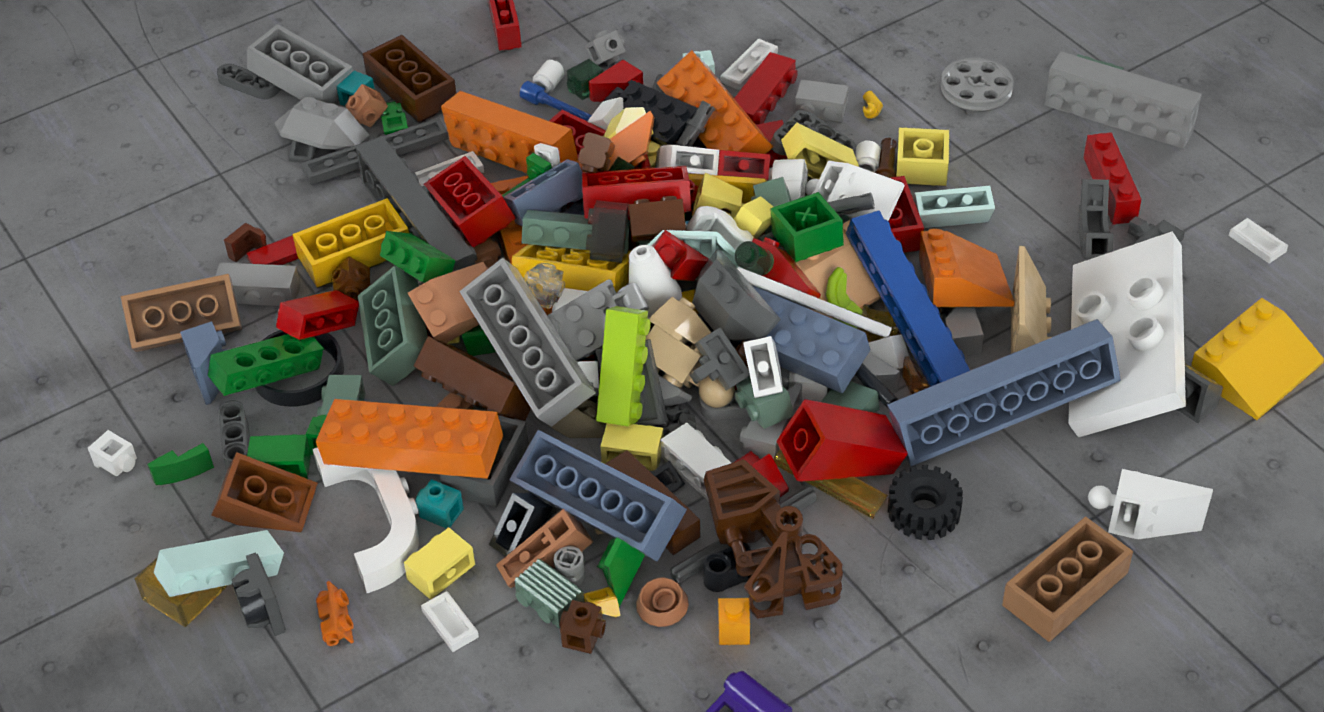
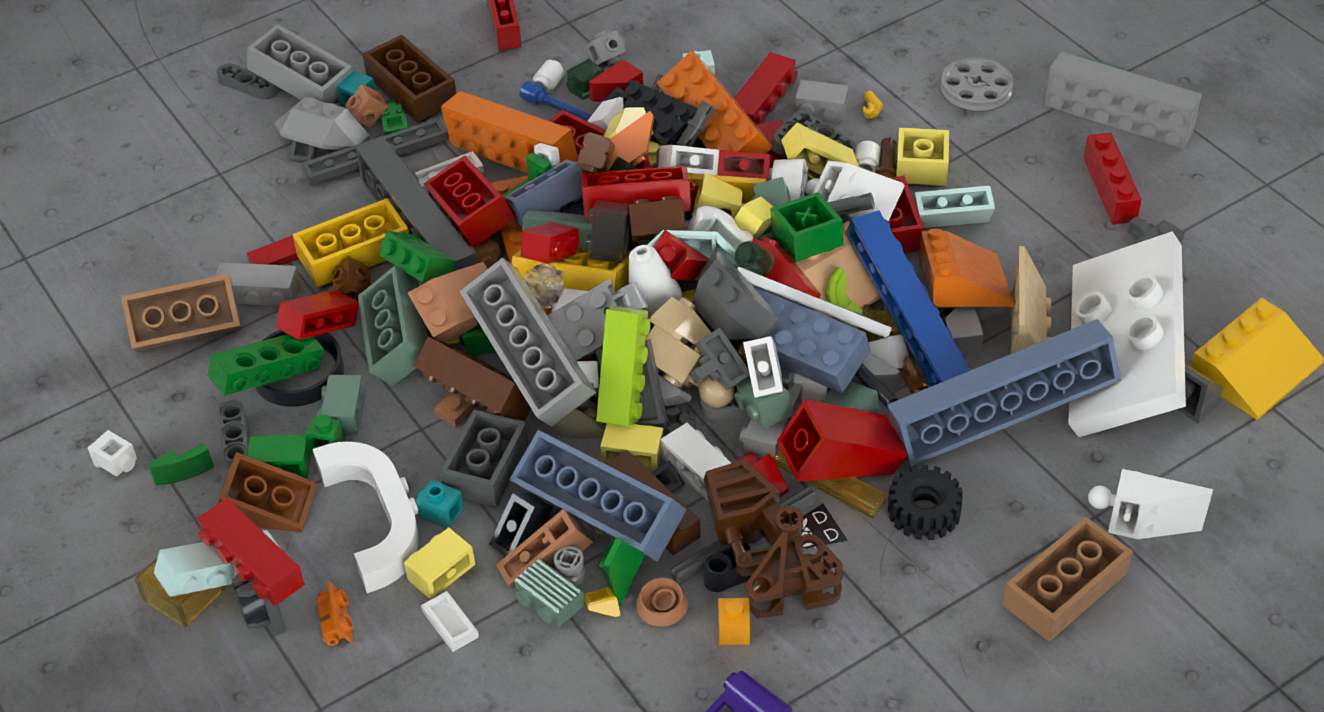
sand blue slope [180,321,227,405] -> none
copper bracket [224,222,267,262] -> none
orange brick [316,399,503,479] -> none
reddish brown brick [559,600,606,654] -> none
white tile [720,39,778,90] -> none
dark grey arch [1079,179,1114,259] -> none
white tile [1229,218,1288,264] -> none
none -> red brick [197,498,305,606]
none -> red brick [520,222,579,264]
none -> black sticker [792,504,848,549]

